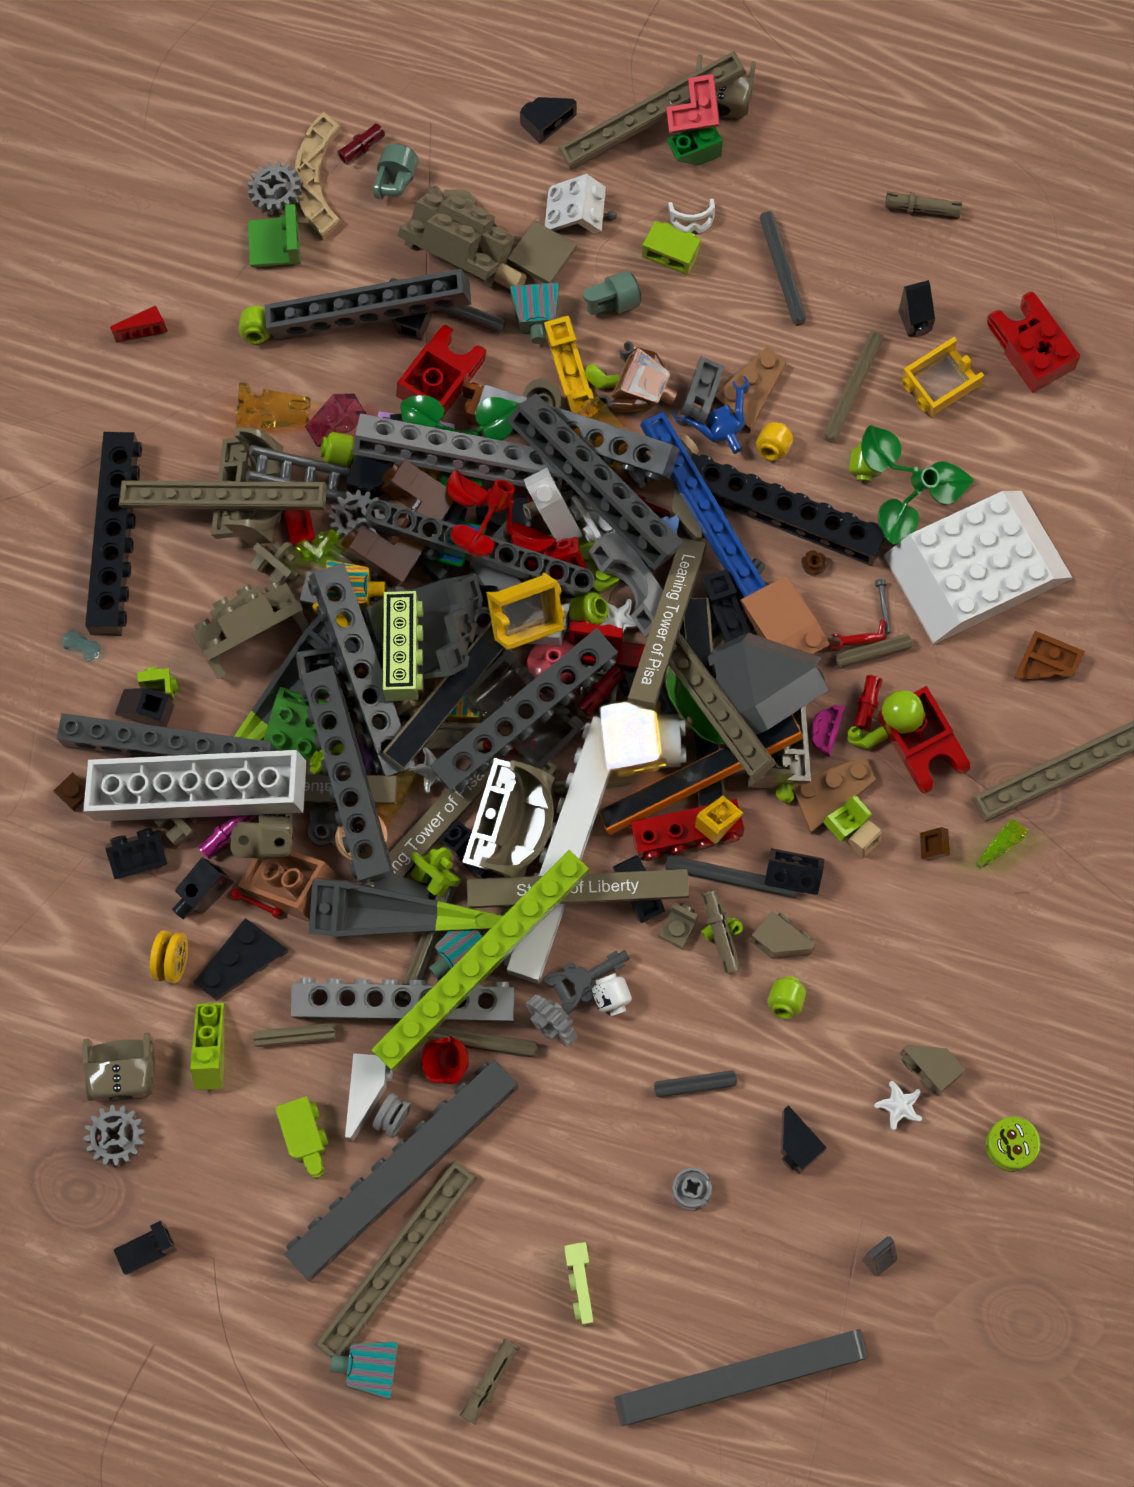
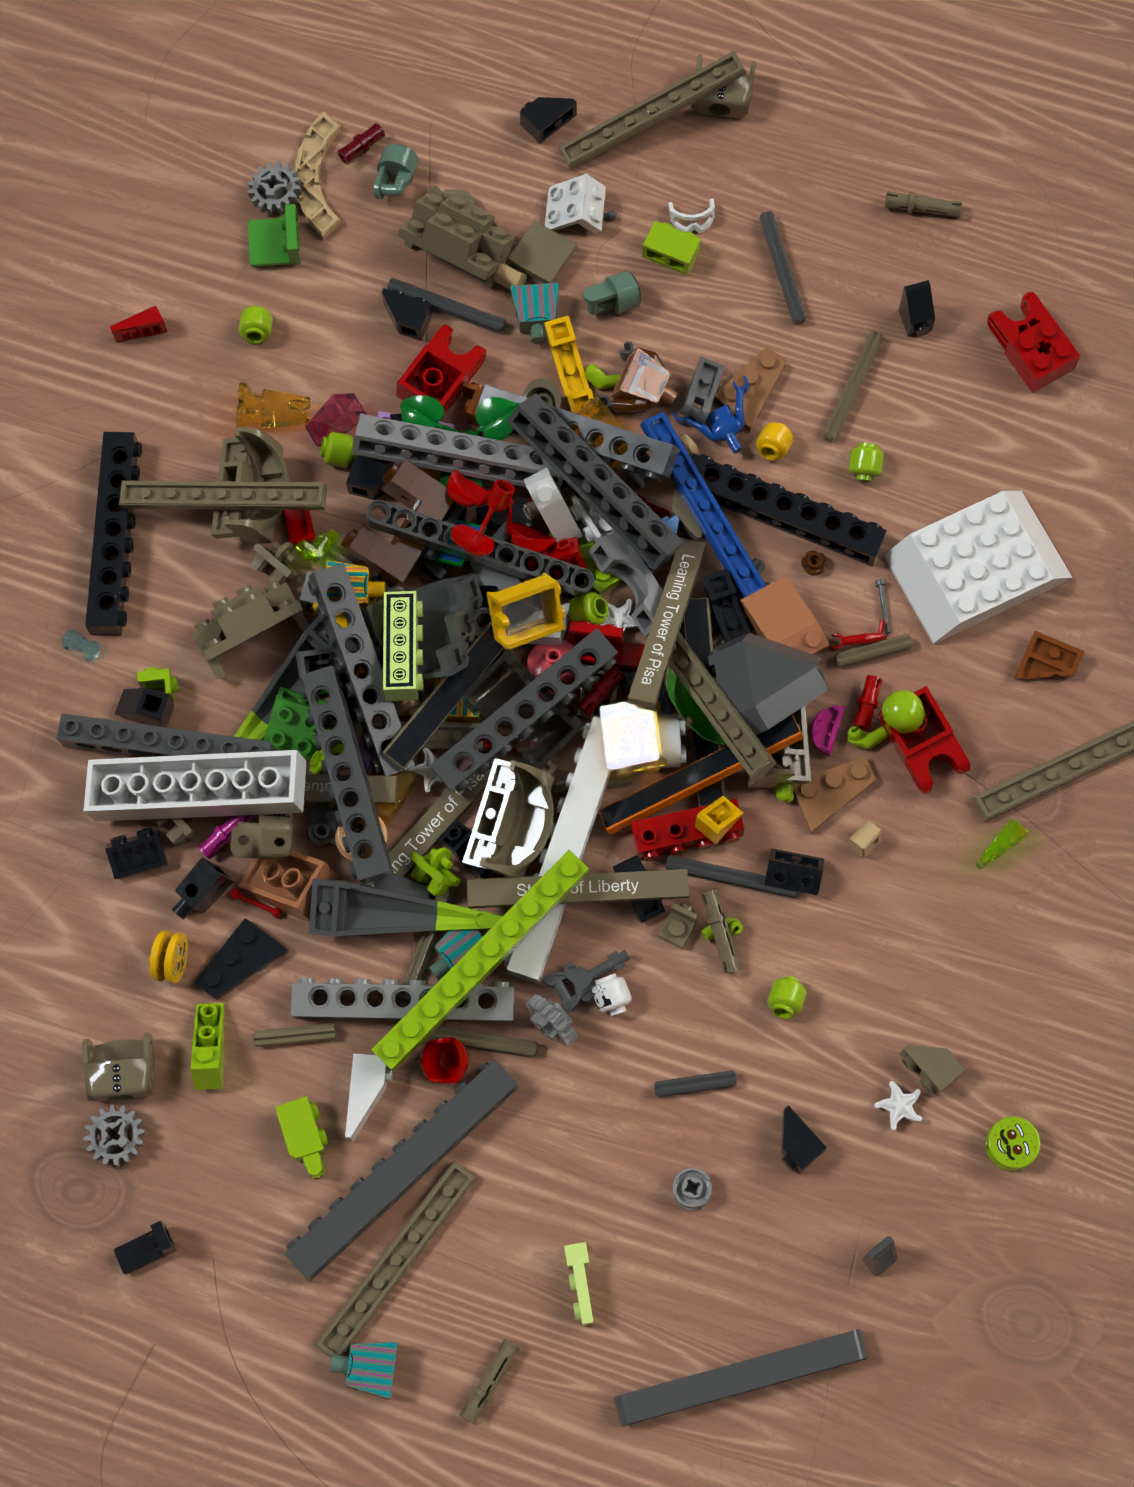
reddish brown plate [53,772,86,811] -> none
dark grey bar [246,445,349,501] -> none
dark grey brick [265,269,471,340] -> none
light grey gear [329,490,385,540] -> none
light grey wheel [372,1093,412,1138] -> none
coral plate [666,74,720,134] -> none
green slope [667,127,723,165] -> none
dark tan slope [750,911,816,959] -> none
lime bracket [823,795,872,842] -> none
green plant [861,425,974,544] -> none
yellow window [901,337,984,418] -> none
reddish brown plate [920,827,950,861] -> none

